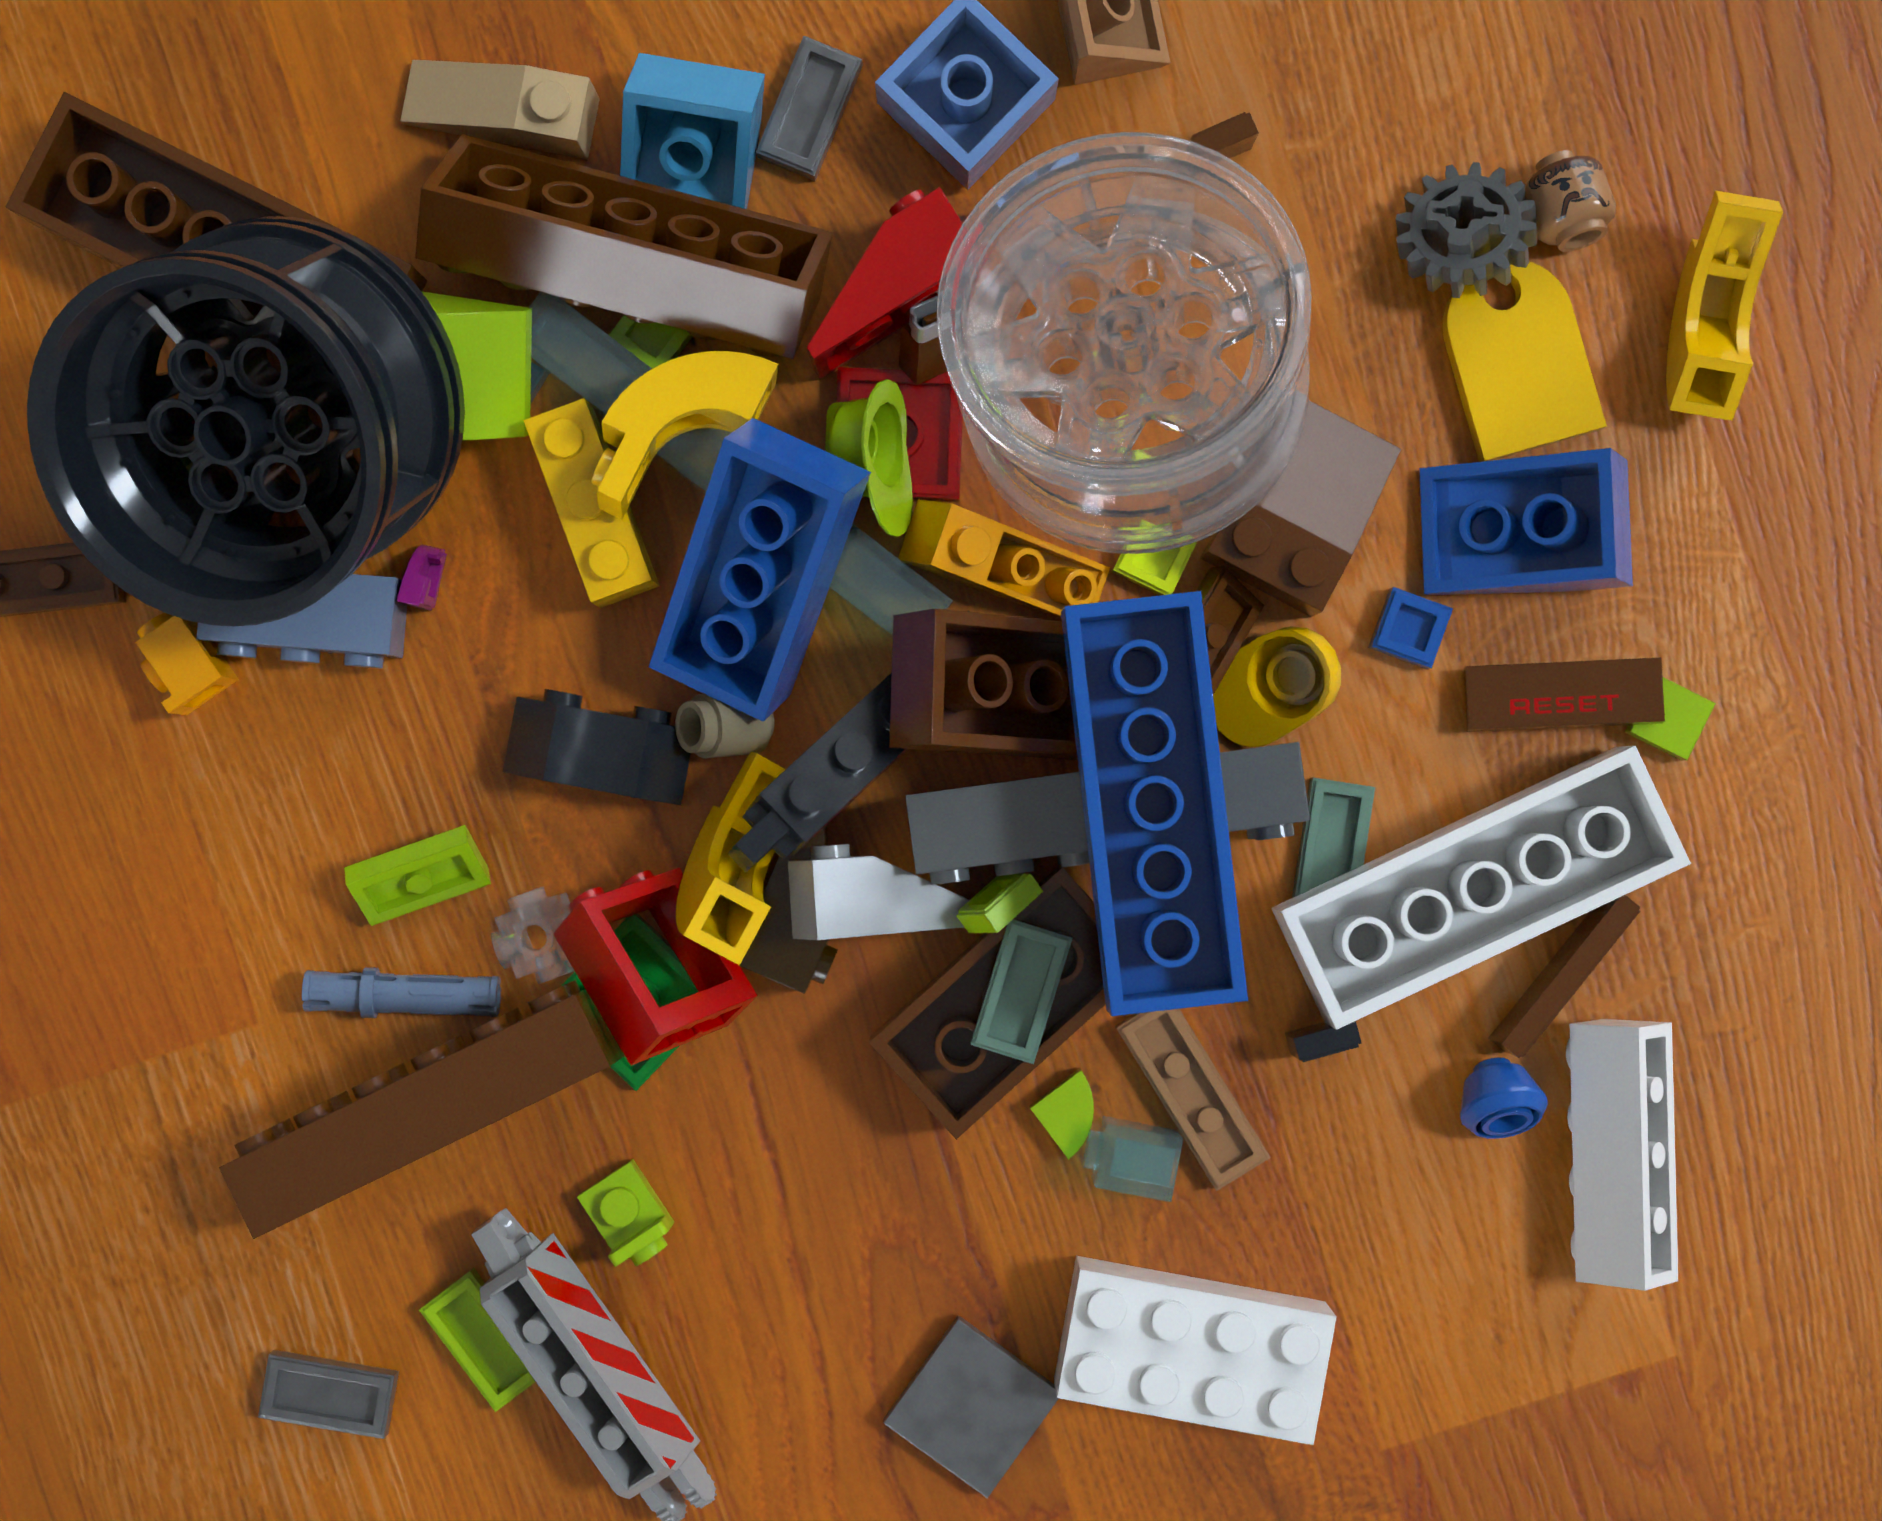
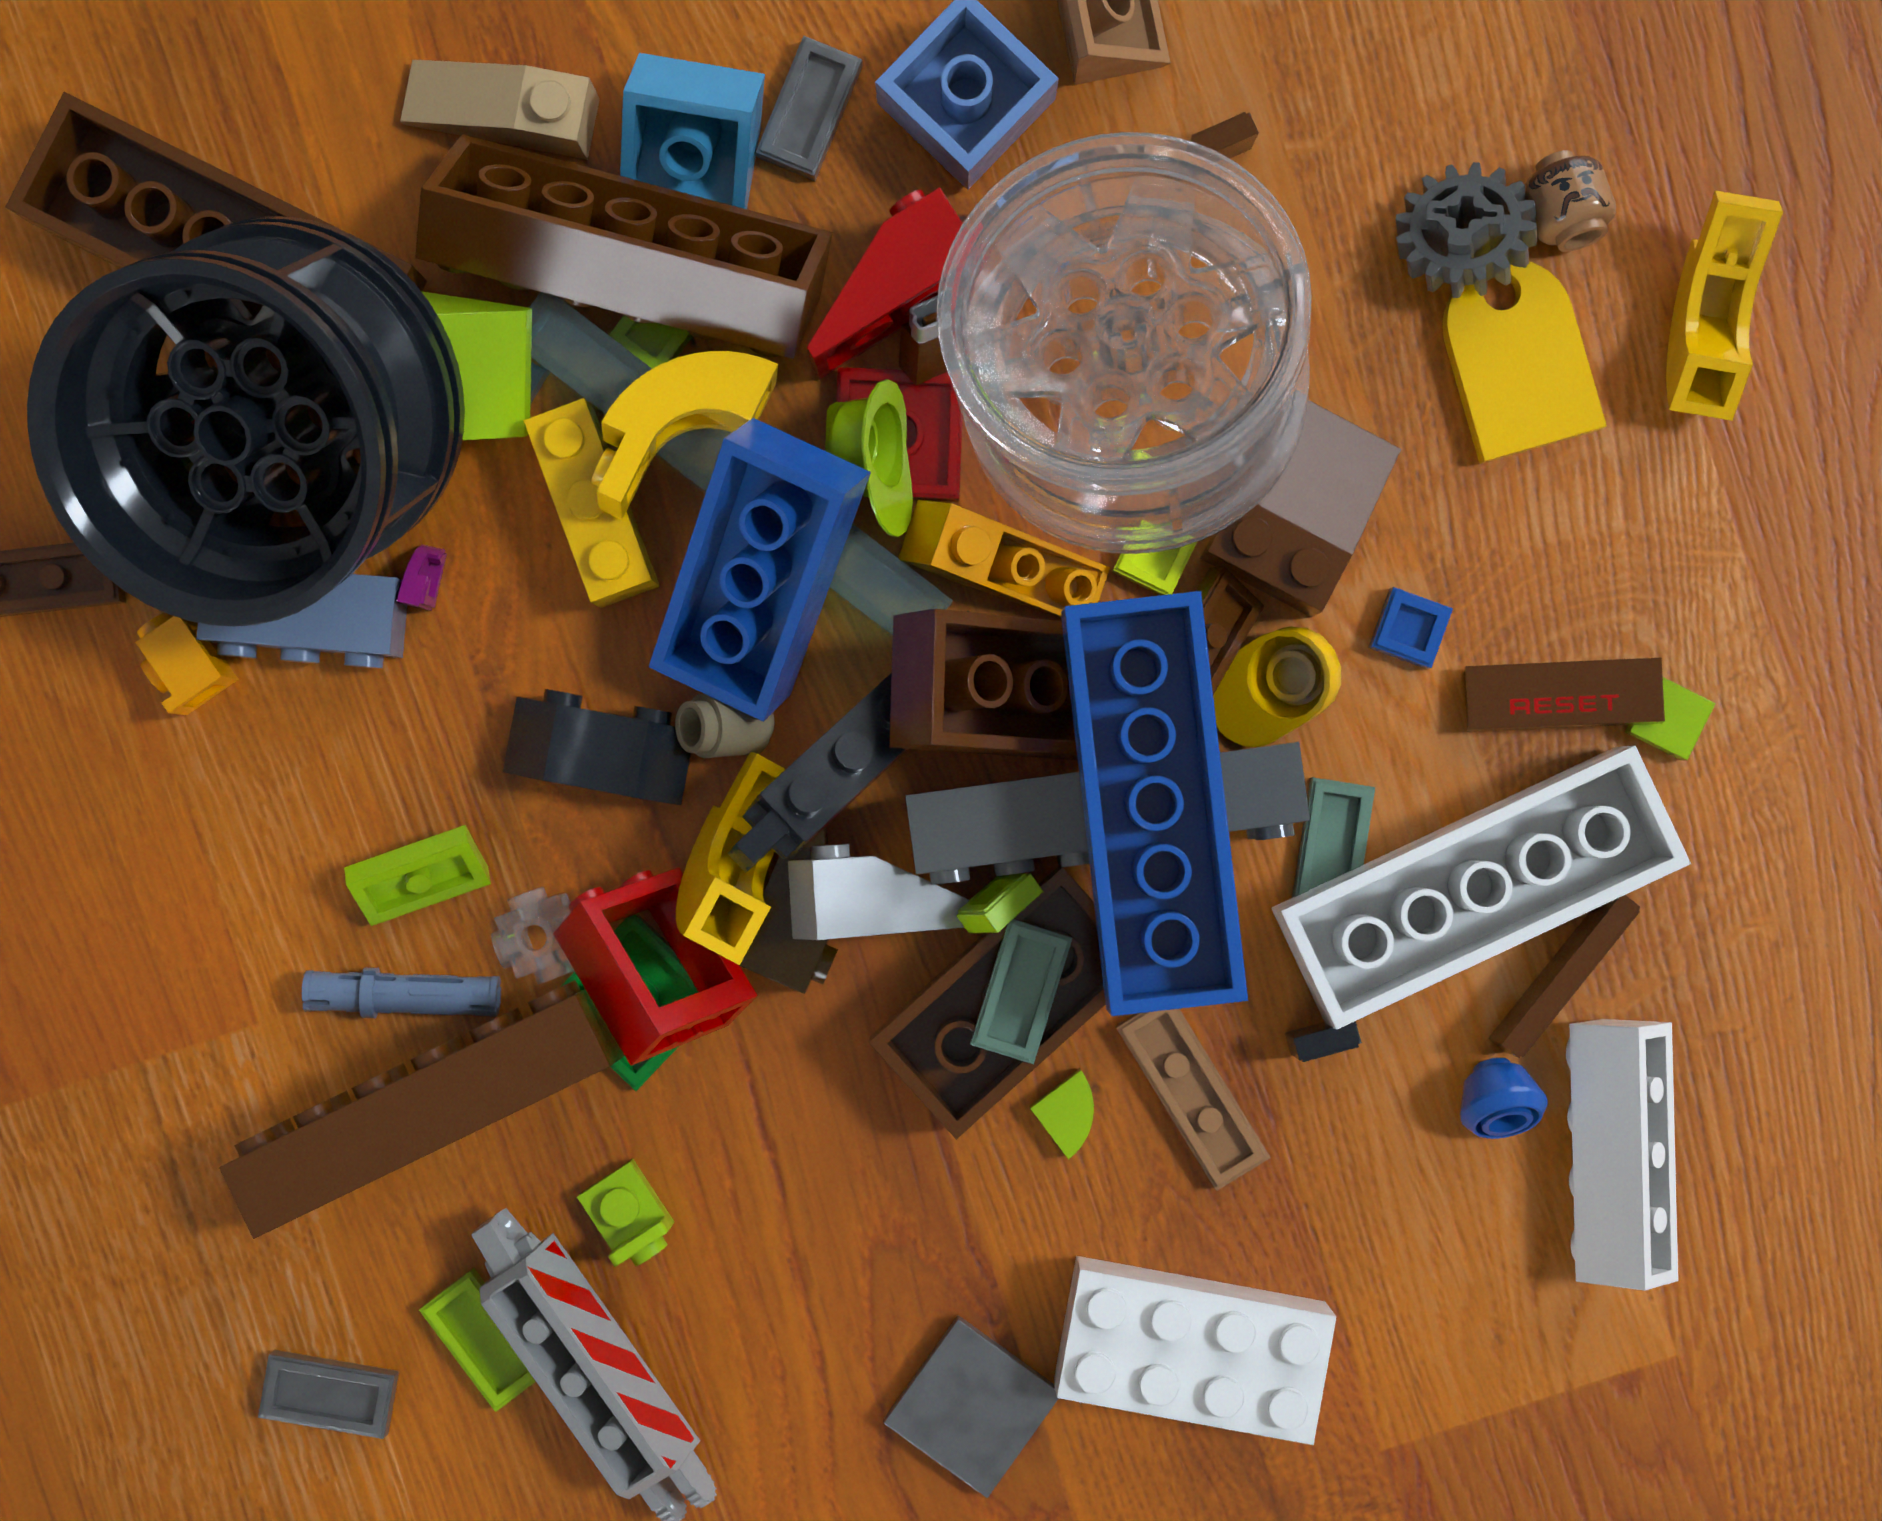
clear light blue brick [1083,1116,1183,1202] -> none
blue slope [1419,448,1633,595] -> none

